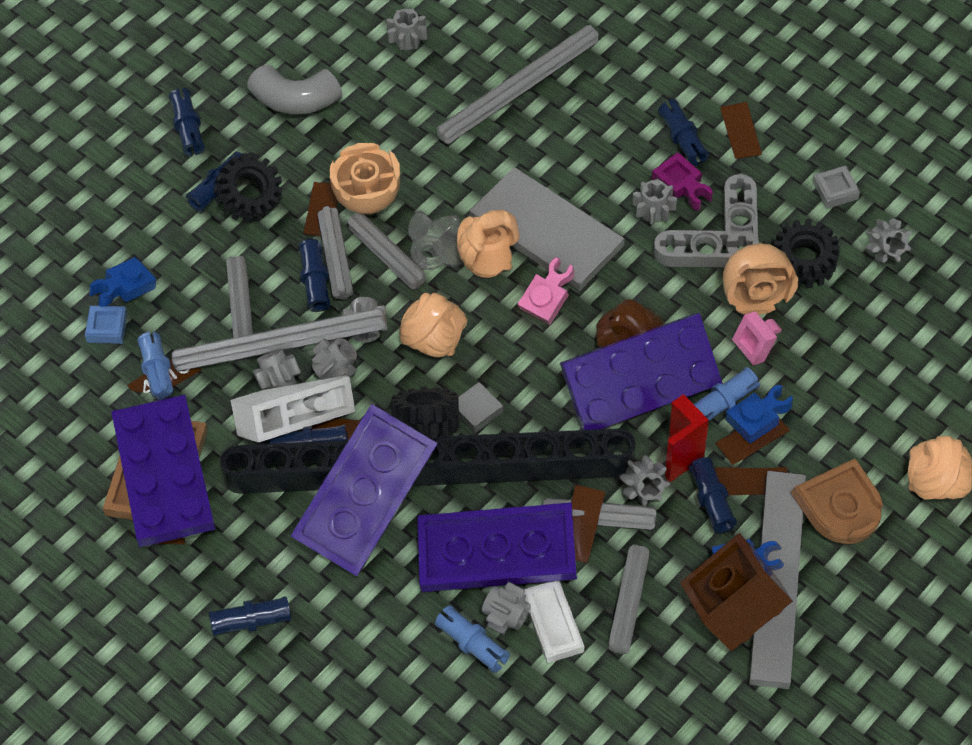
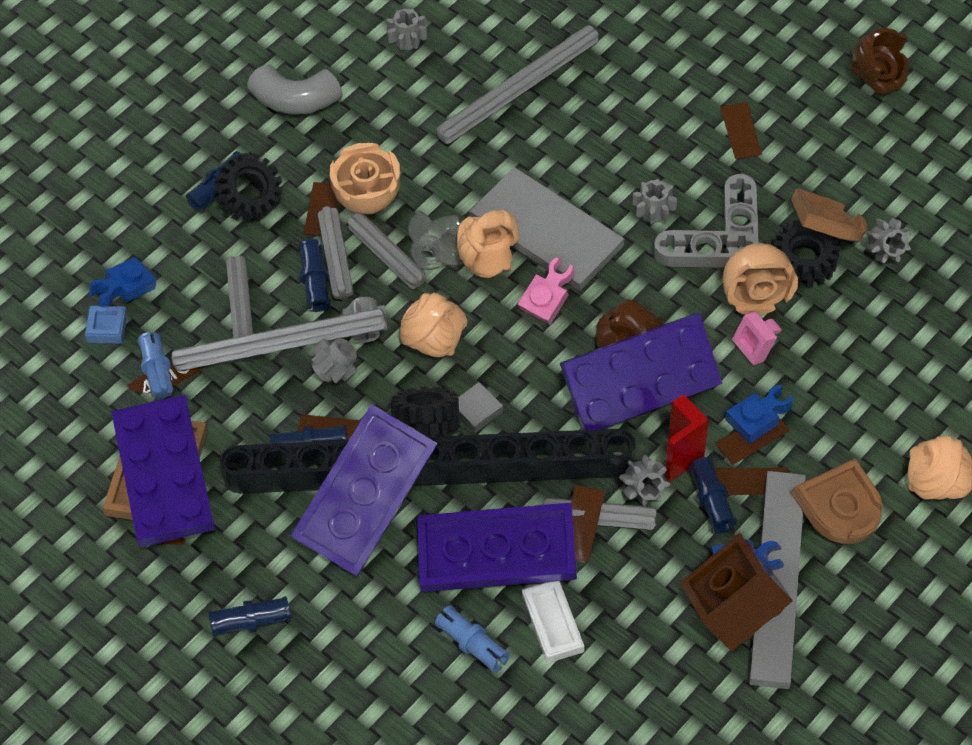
dark blue pin [169,88,205,156] -> none
white slope [231,375,355,442] -> none
light grey gear [253,349,301,389] -> none
light grey gear [482,582,531,635] -> none
light grey axle [609,545,649,654] -> none
magenta plate [652,152,713,211] -> none
dark blue pin [658,99,709,166] -> none
medium blue pin [694,367,760,421] -> none
light grey tile [813,166,860,209] -> none
none -> medium nougat tile [791,188,868,241]
none -> reddish brown hair [851,28,909,94]

